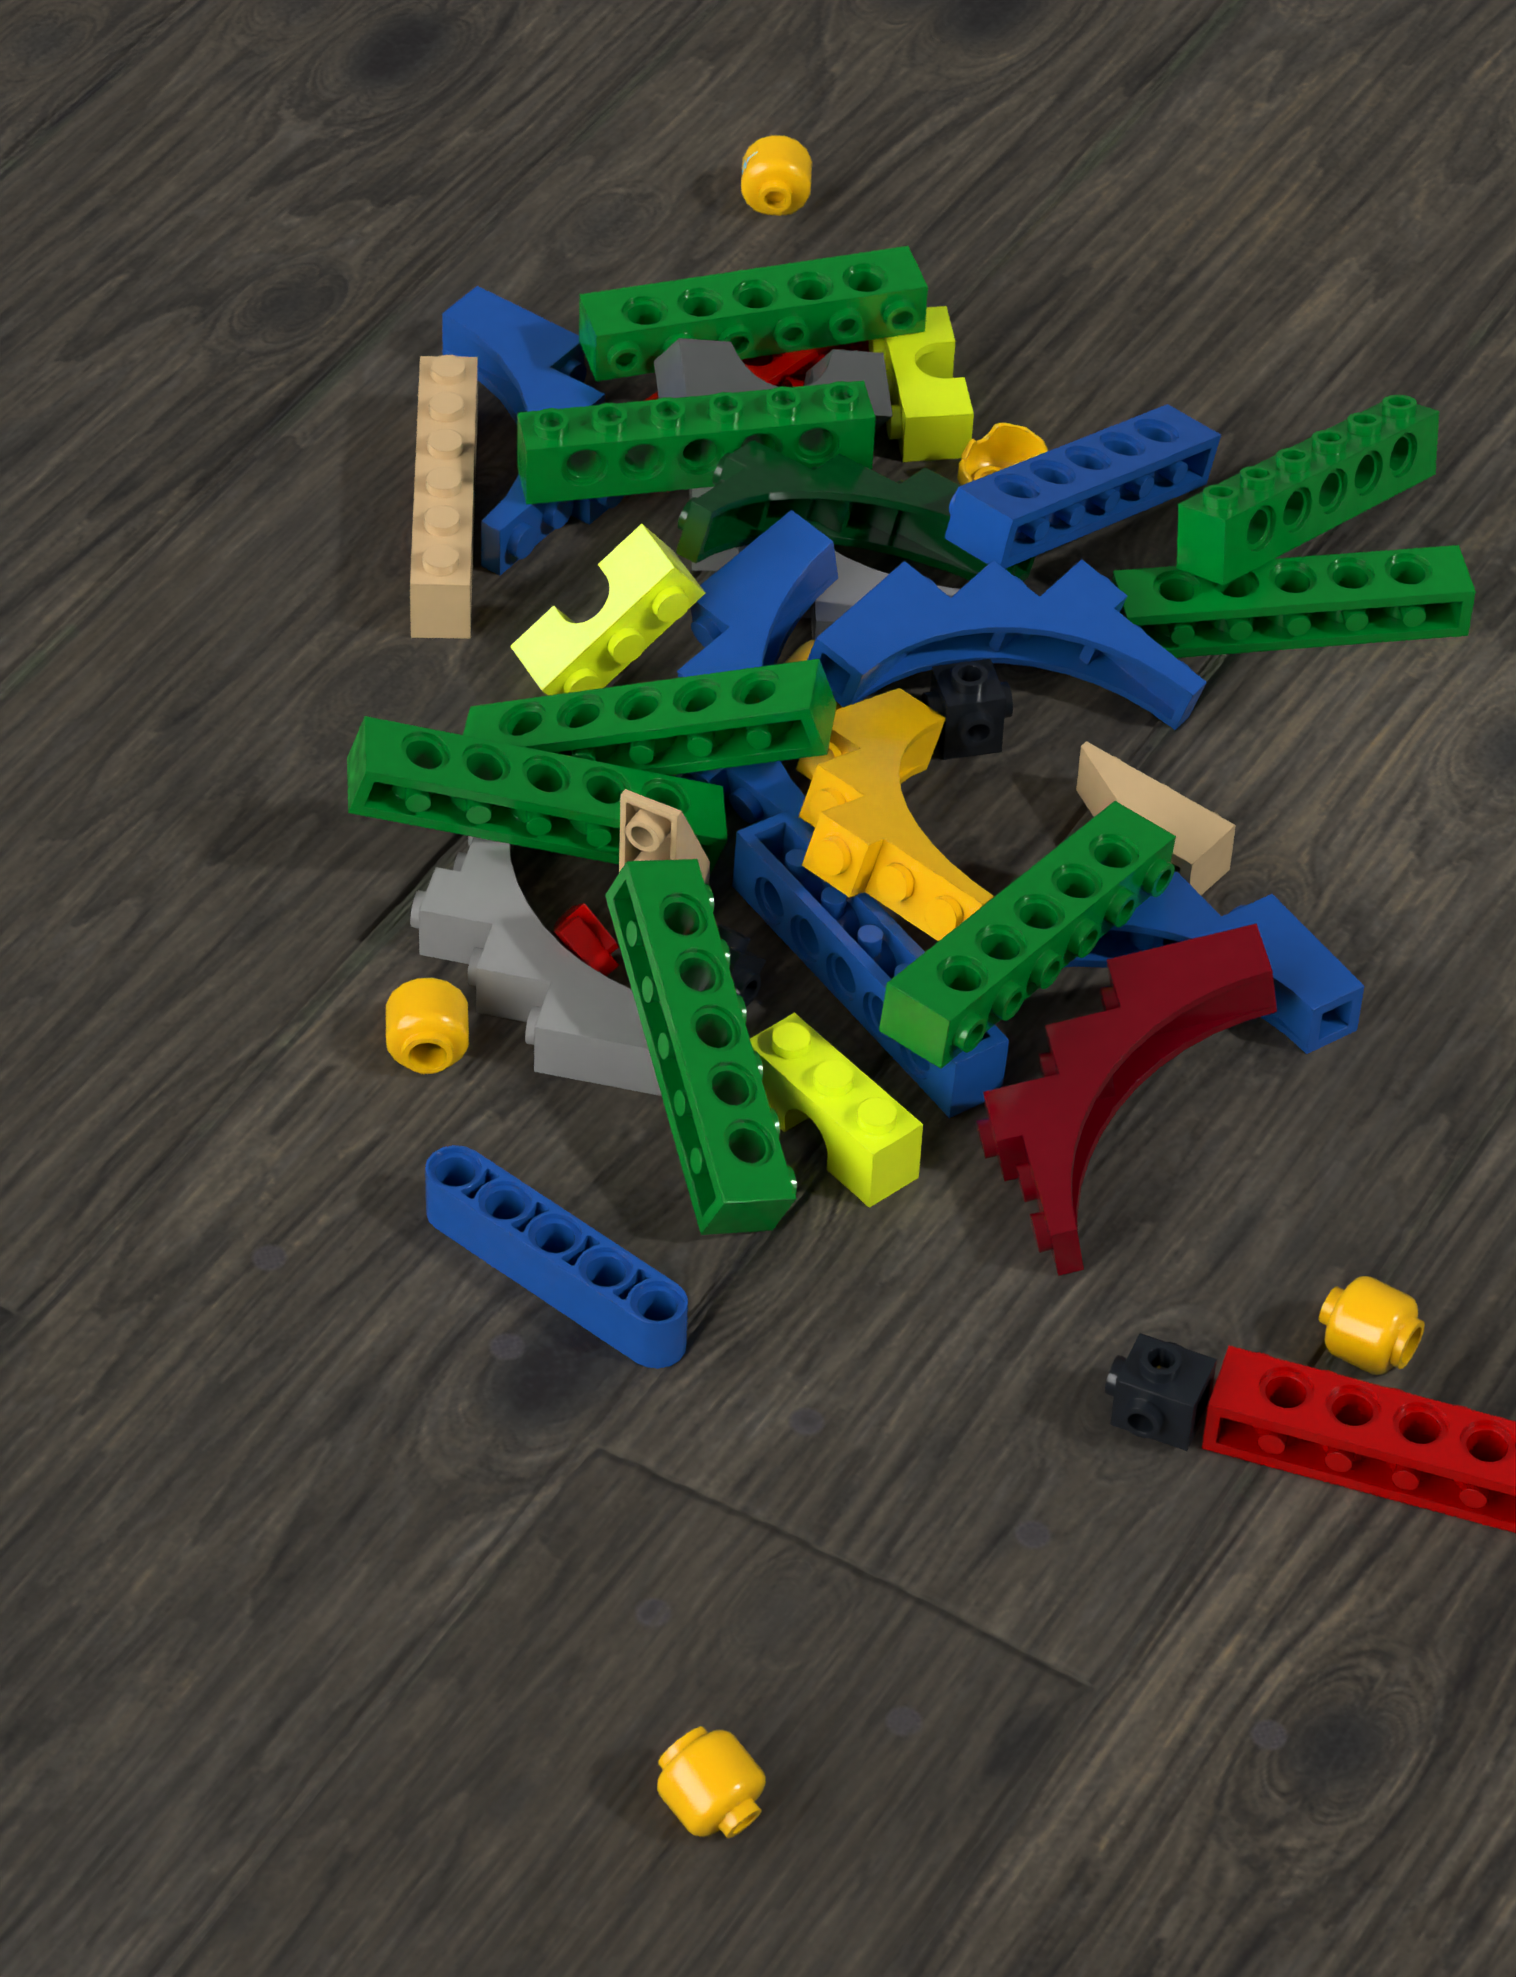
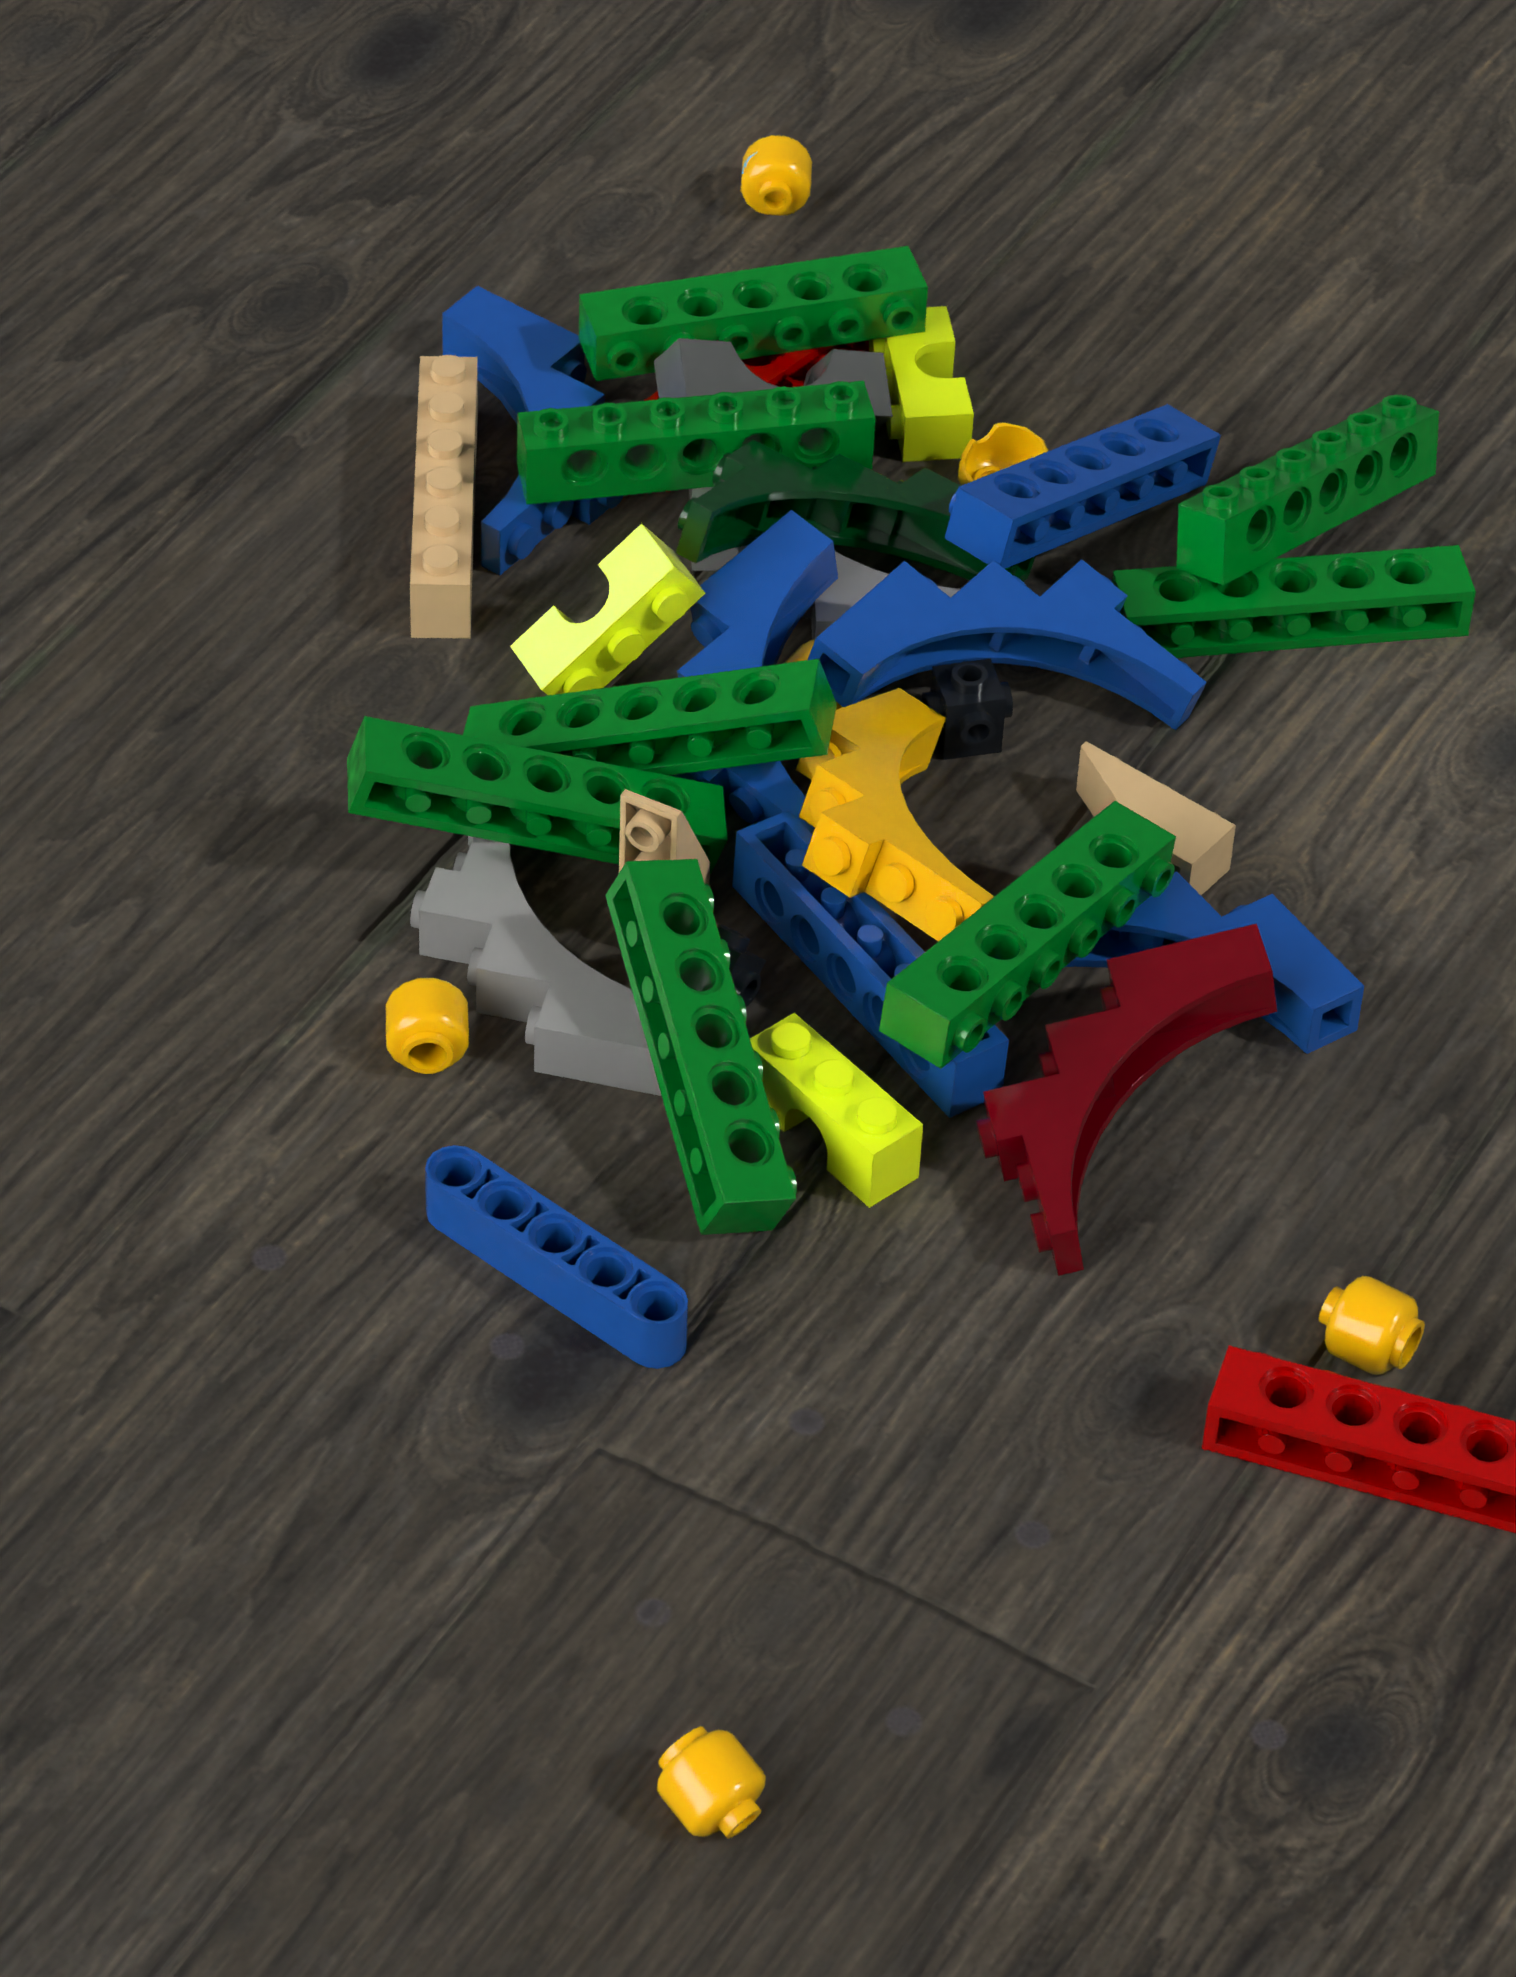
red slope [553,903,619,976] -> none
black brick [1105,1333,1217,1451] -> none

